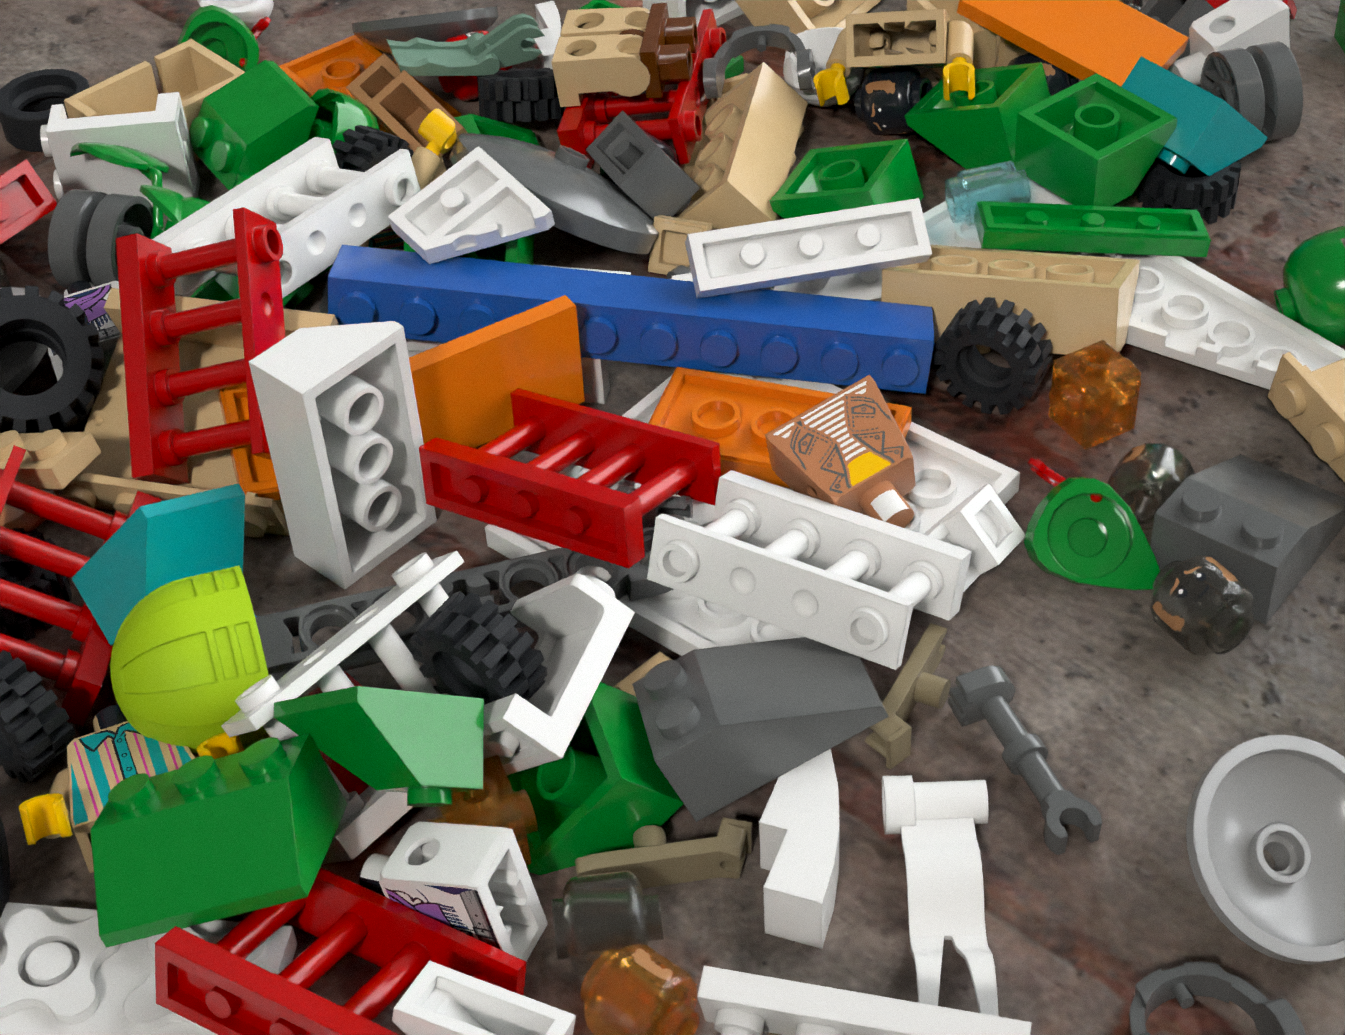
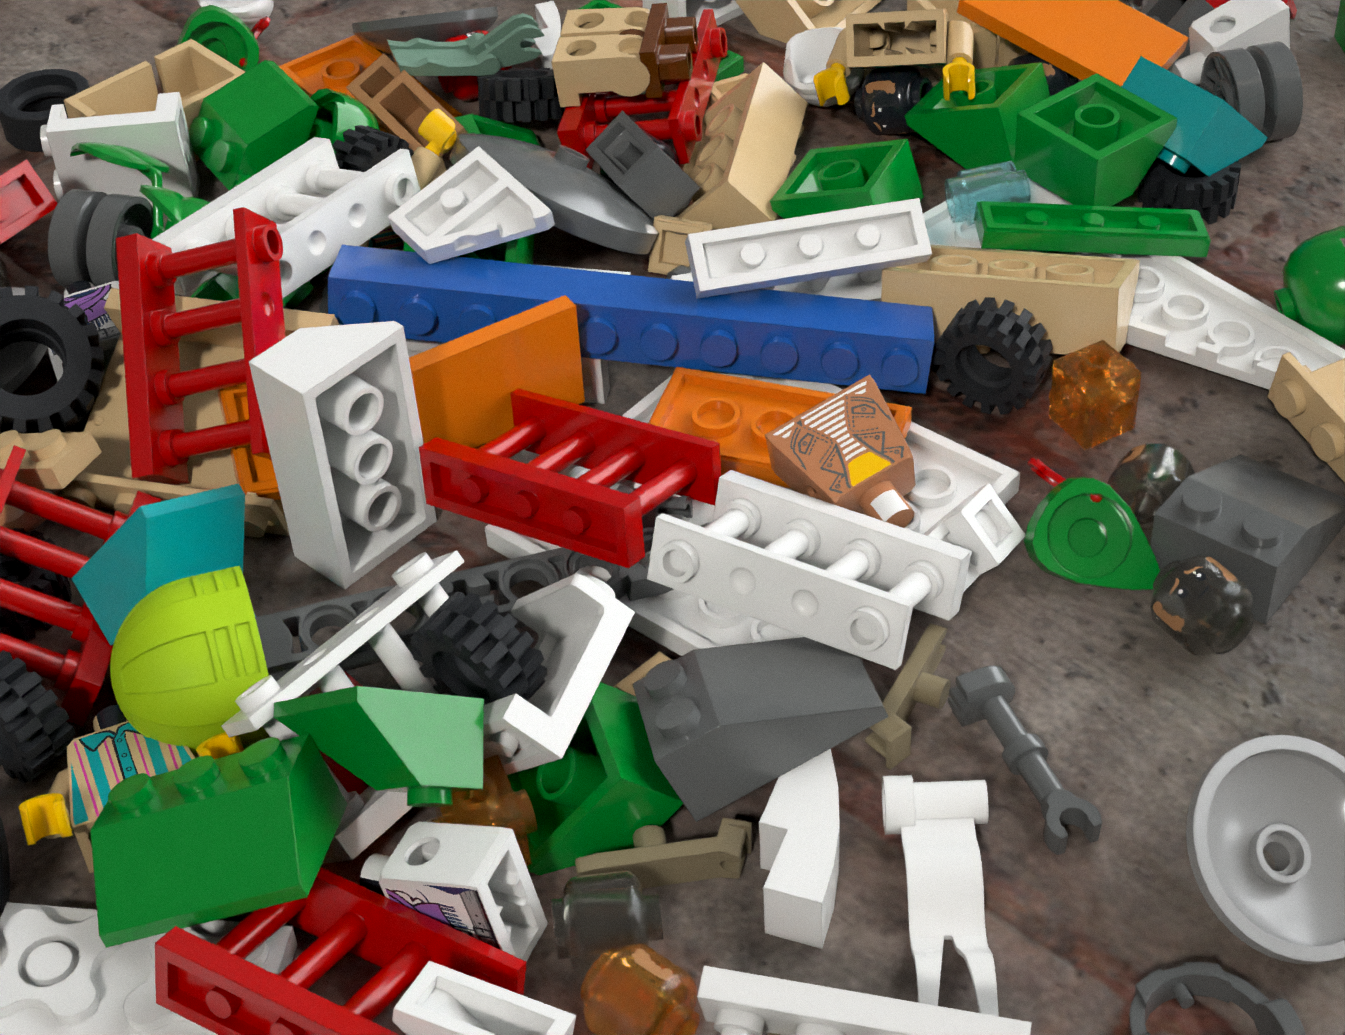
dark grey piece [703,24,816,99] -> none

